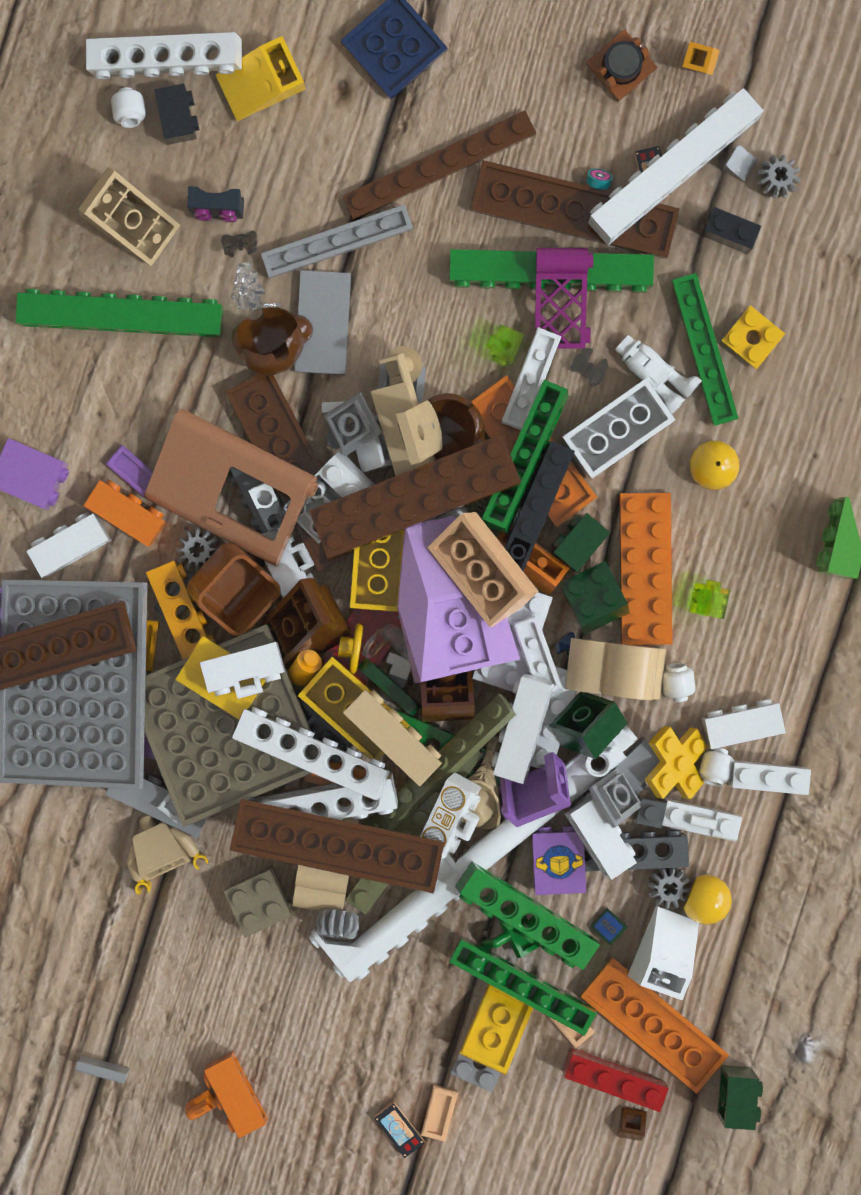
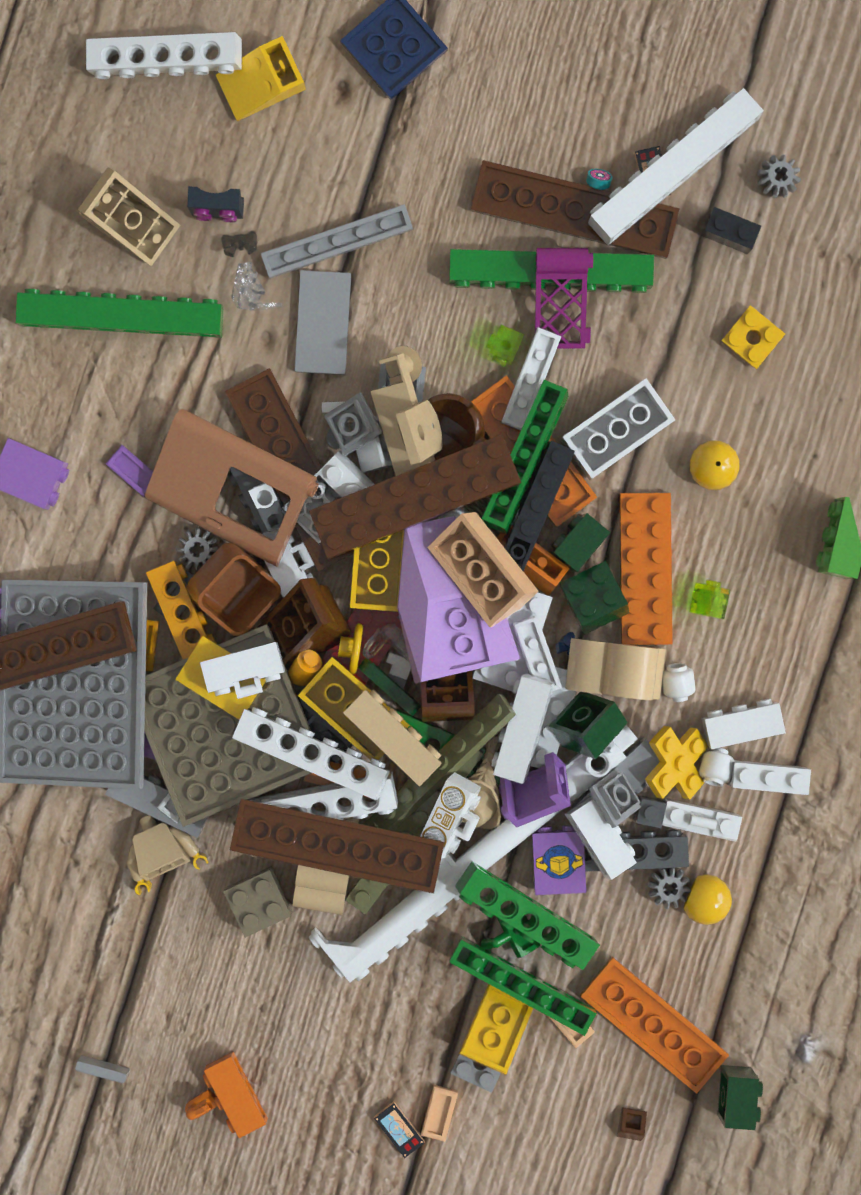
white brick [27,512,112,578] -> none
orange brick [83,479,167,547] -> none
white head [111,87,146,128] -> none
black brick [154,83,200,145] -> none
reddish brown piece [232,307,313,376] -> none
light grey gear [316,909,359,939] -> none
reddish brown plate [342,110,536,221] -> none
red brick [562,1048,669,1112] -> none
clear smoke piece [569,348,609,387] -> none
piece [586,29,658,102] -> none
slope [591,908,627,946] -> none
white piece [615,335,702,414] -> none
white slope [627,906,699,1000] -> none
green plate [671,273,739,427] -> none
light orange brick [682,42,720,75] -> none
light grey slope [723,144,757,182] -> none

